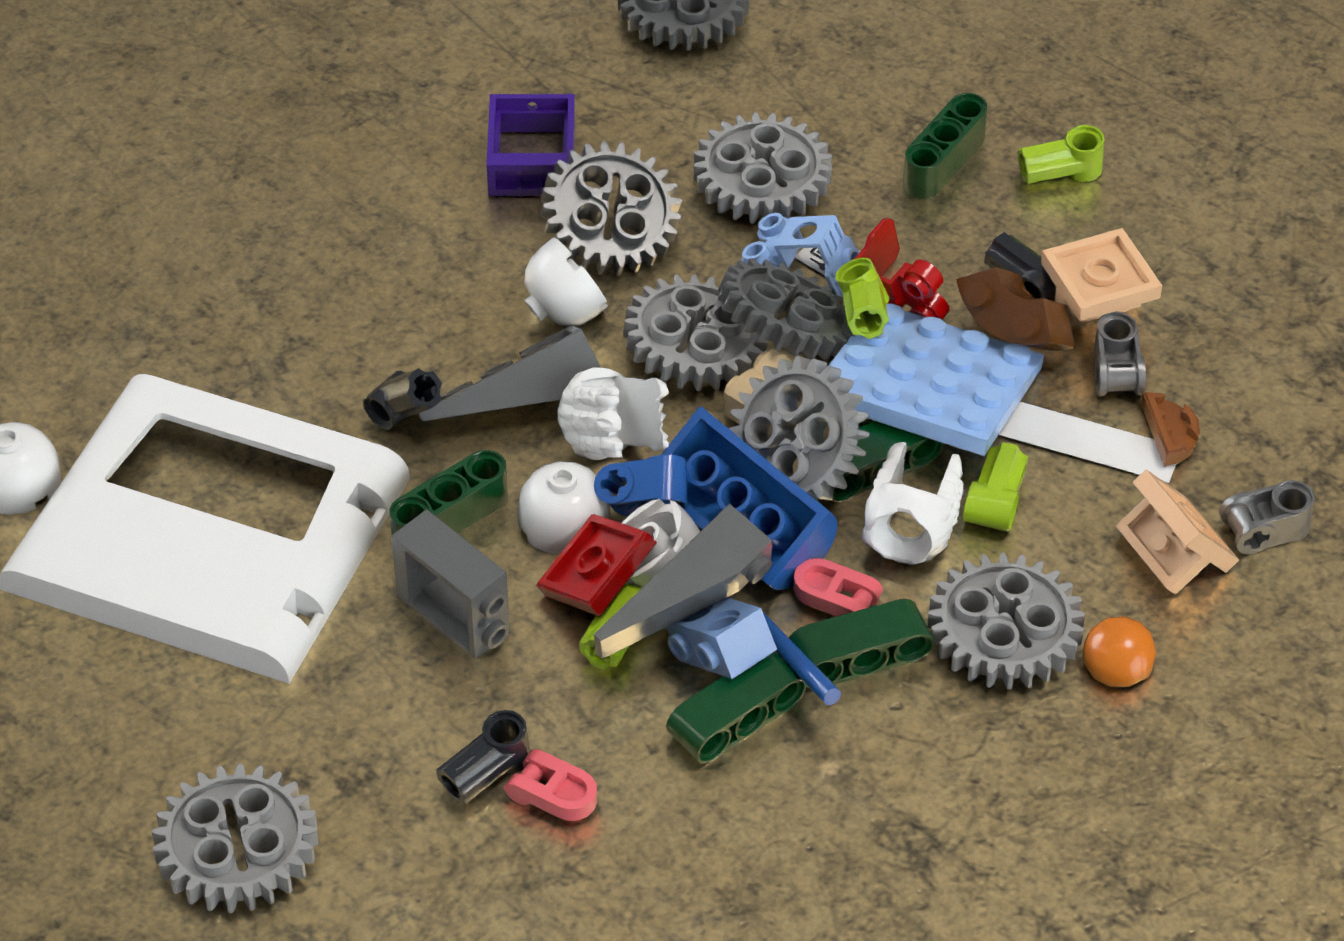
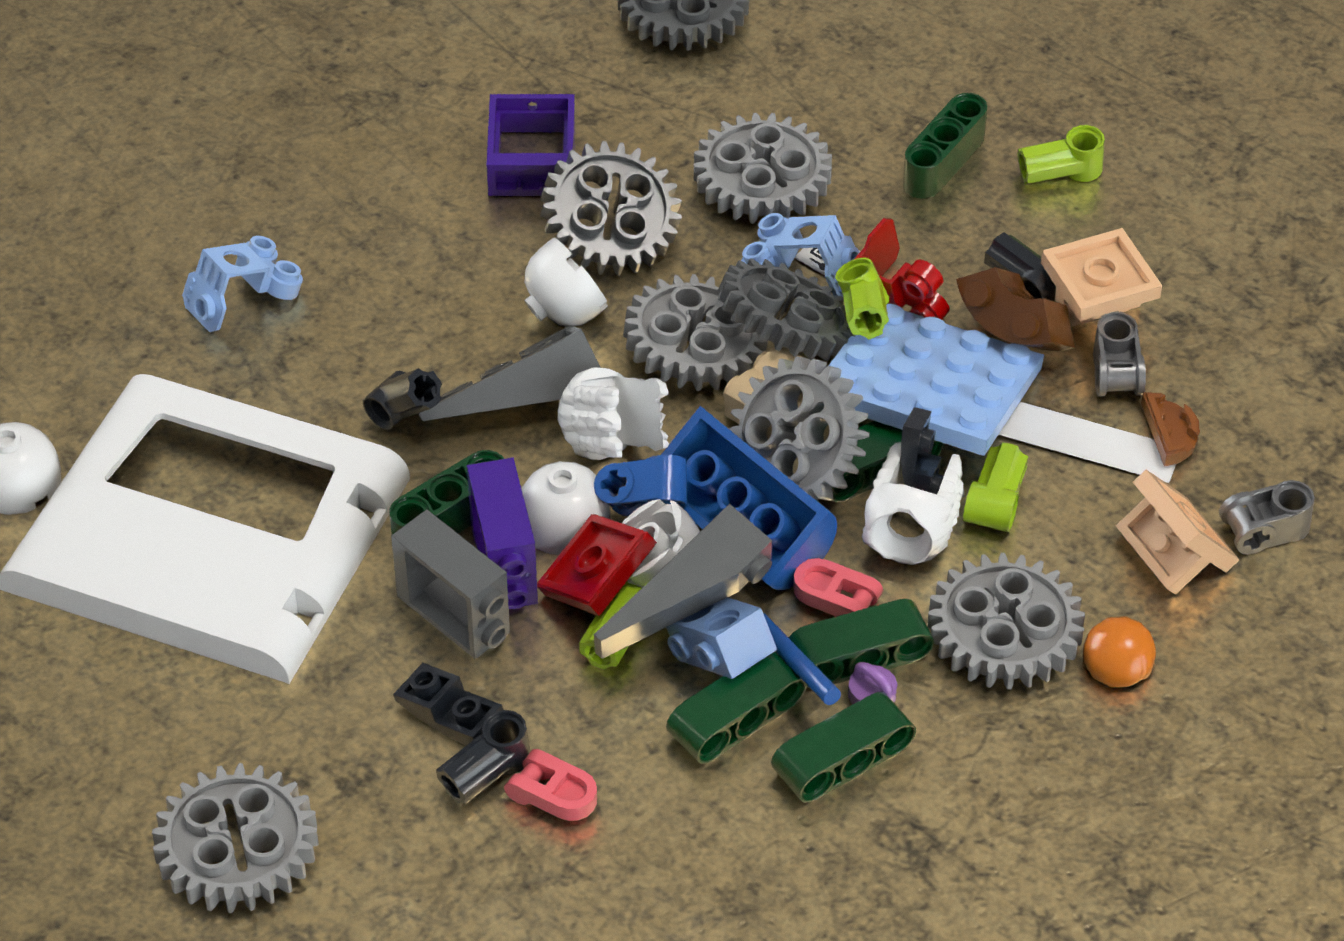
none -> light blue piece [182,236,303,332]
none -> black slope [393,662,504,746]
none -> dark purple window [467,457,538,609]
none -> dark green beam [771,692,916,803]
none -> medium lavender tile [848,662,897,705]
none -> black slope [901,407,944,495]

